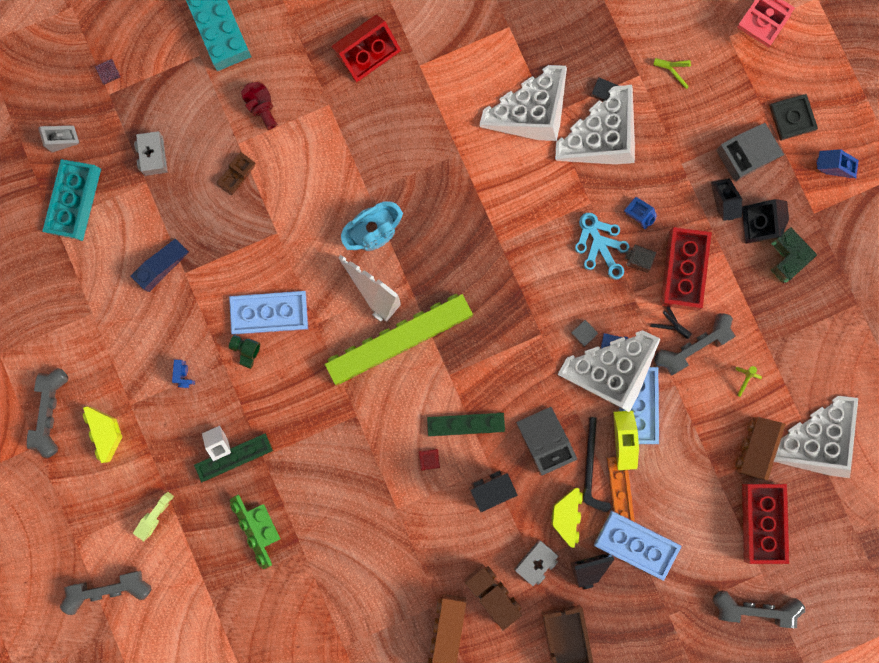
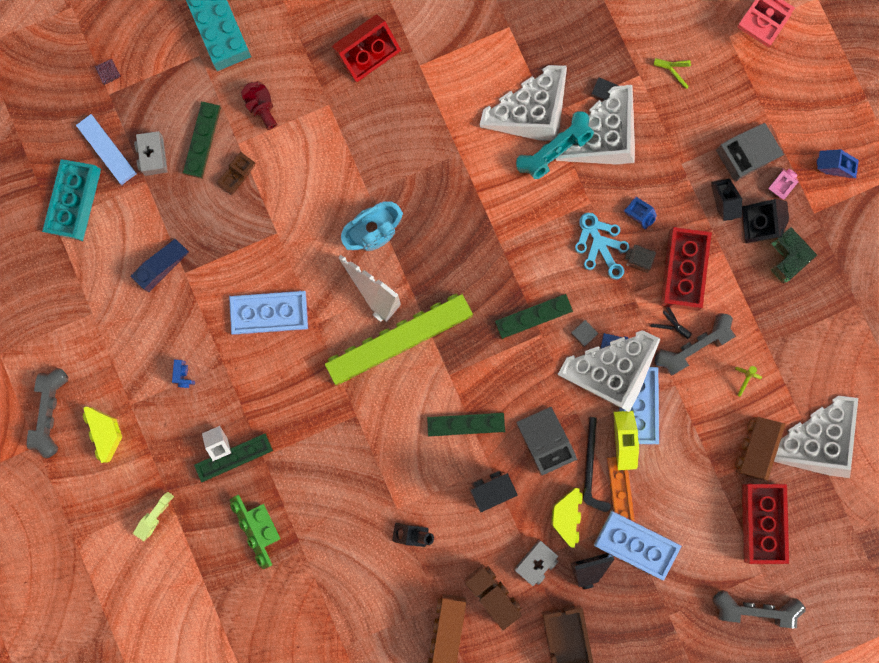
light grey slope [38,126,79,152] -> none
dark grey plate [60,571,152,615] -> none
dark green piece [229,335,261,369] -> none
red tile [419,449,440,471] -> none
pearl dark grey tile [769,94,818,141] -> none
none -> light blue tile [76,114,137,185]
none -> dark green plate [183,102,221,179]
none -> black bracket [392,523,434,547]
none -> dark green plate [495,294,573,339]
none -> teal plate [516,111,594,179]
none -> bright pink bracket [768,168,799,200]

